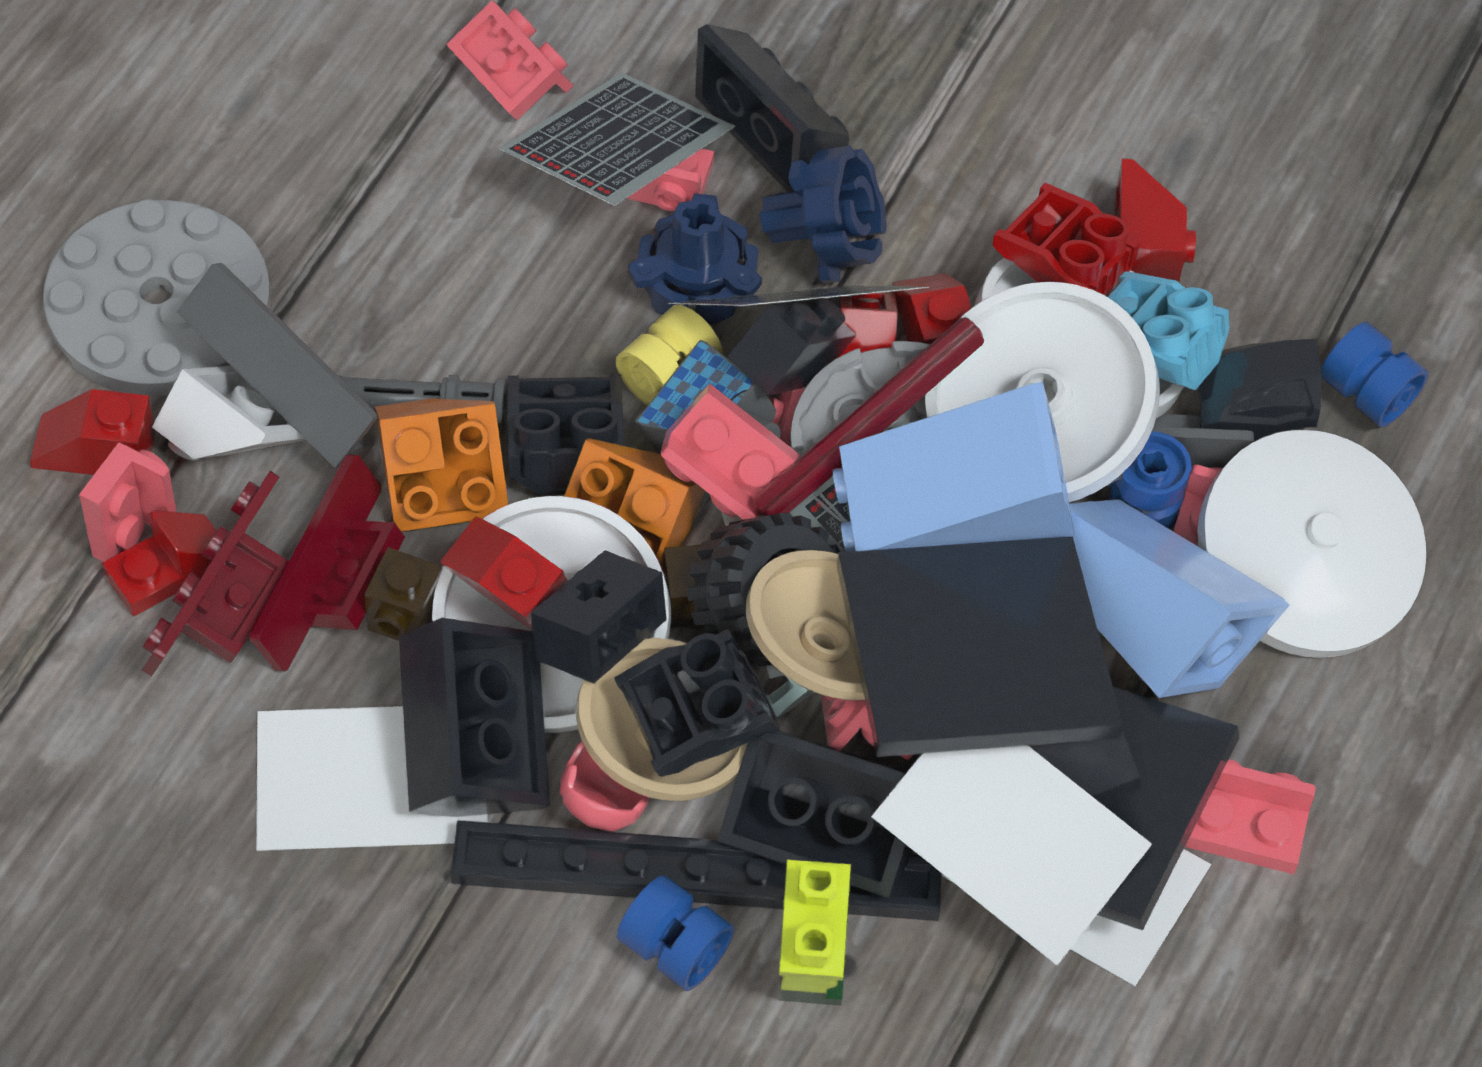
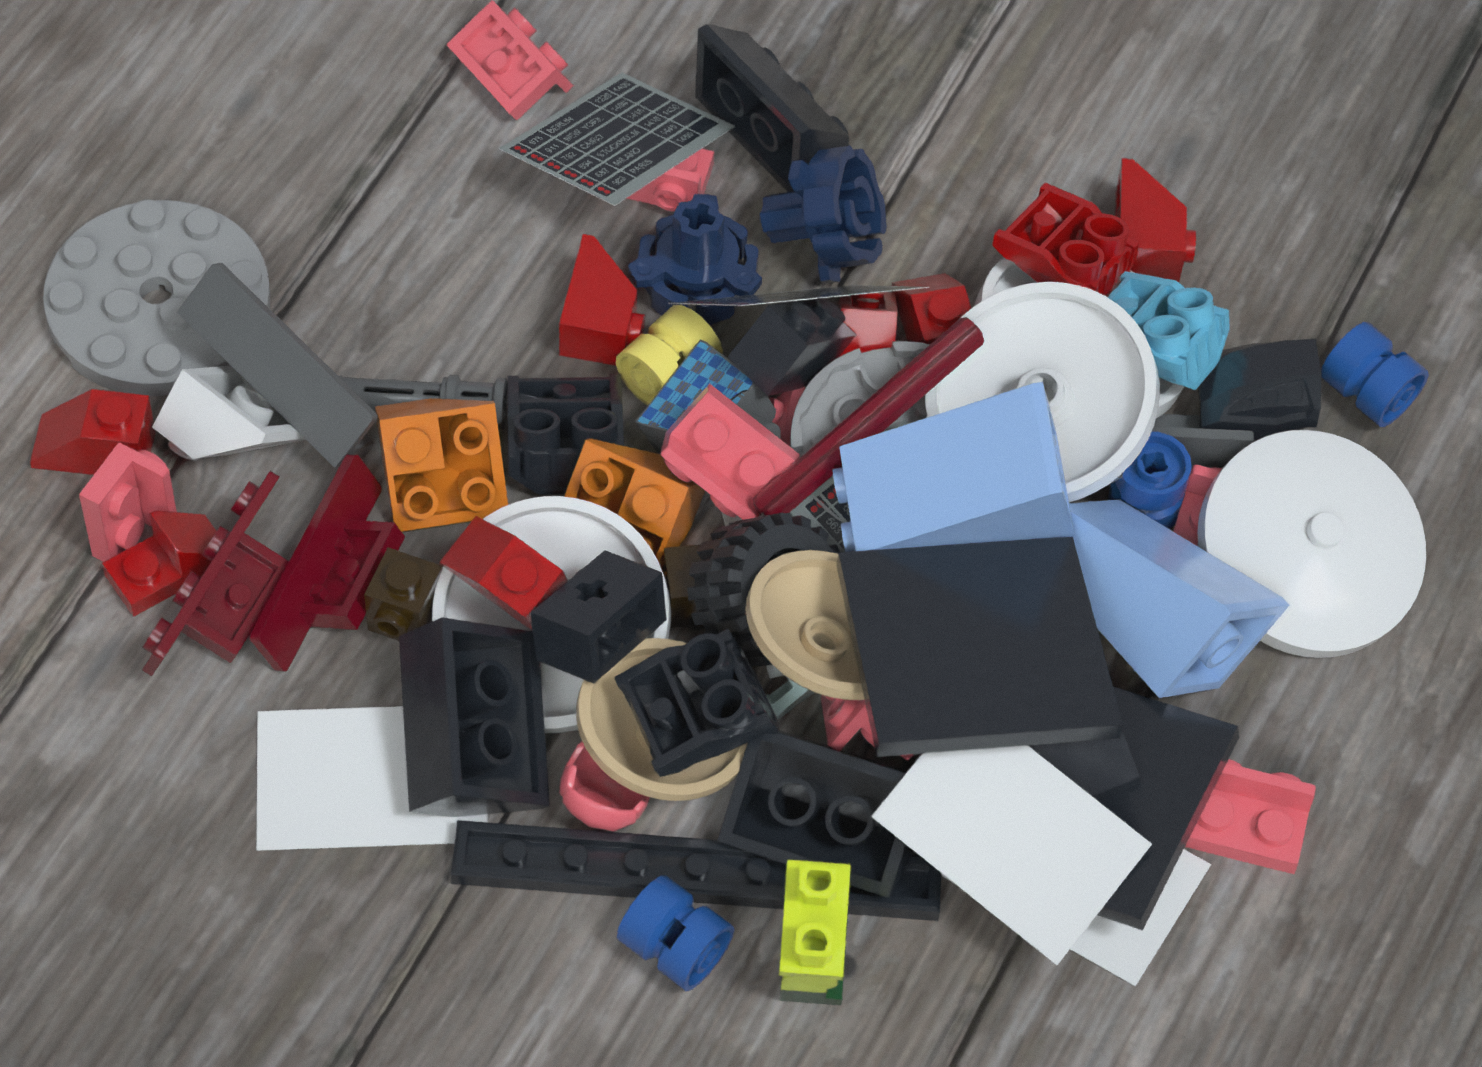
none -> red slope [559,234,645,366]

